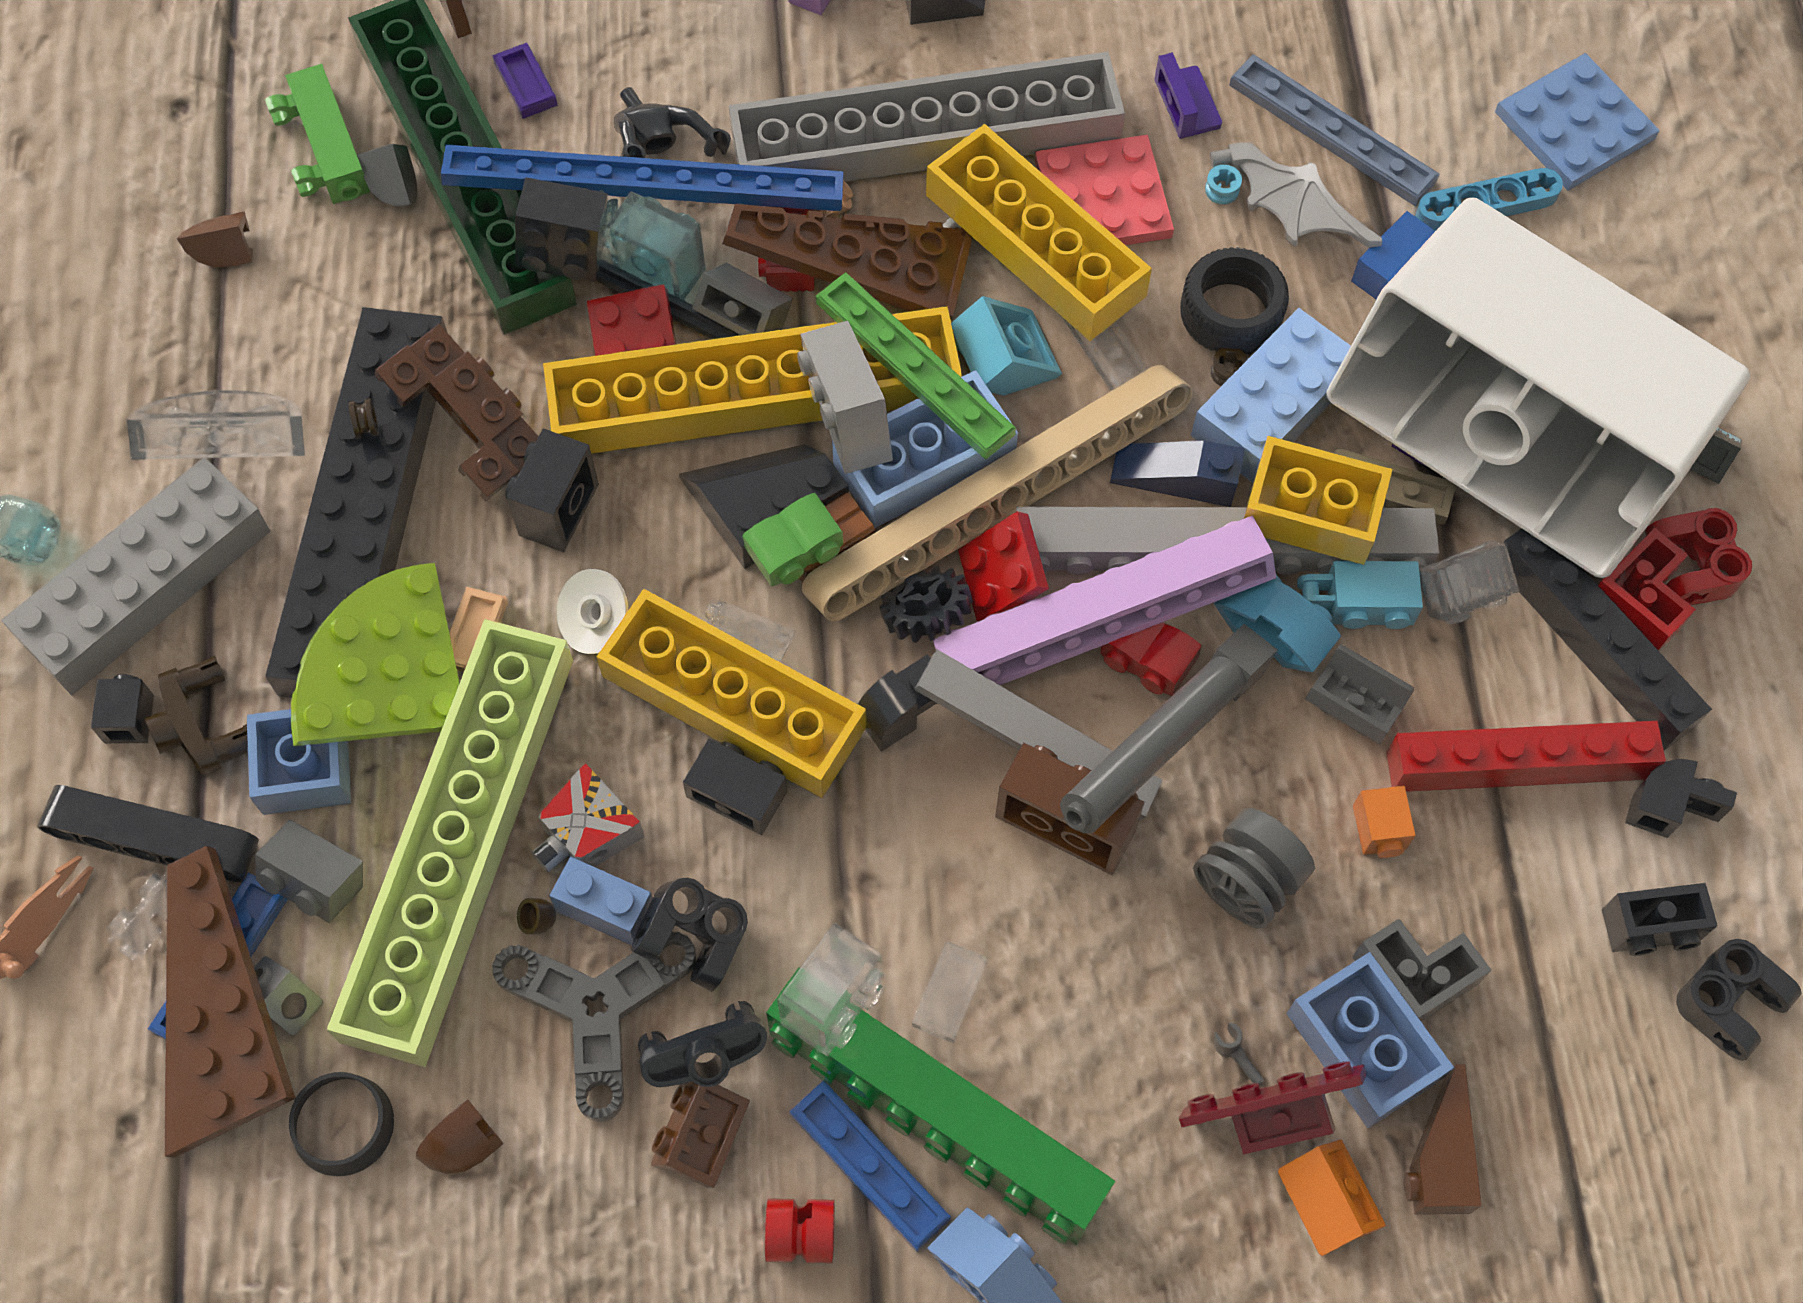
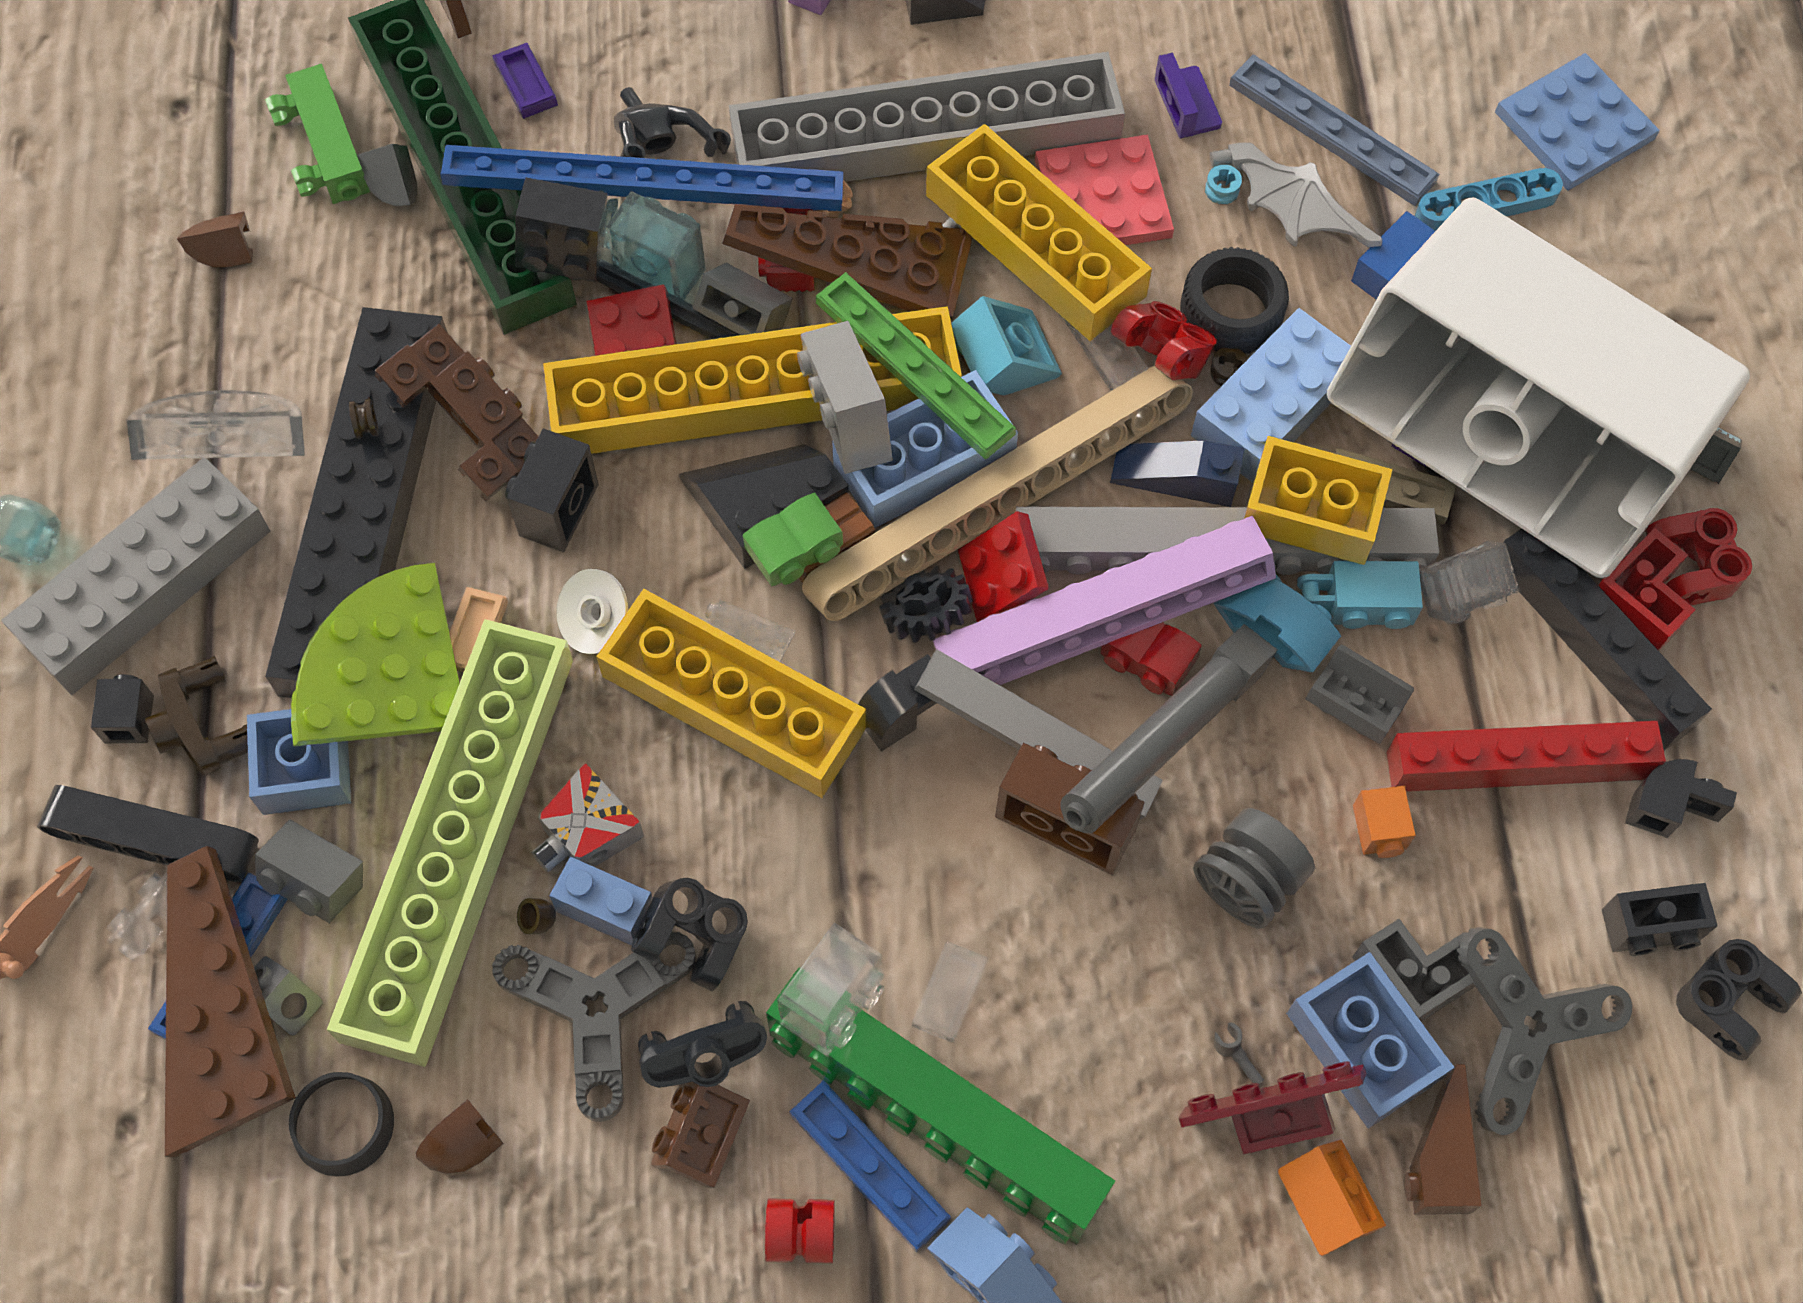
black brick [683,739,787,835] -> none
none -> red piece [1111,301,1217,380]
none -> dark grey piece [1457,927,1632,1135]

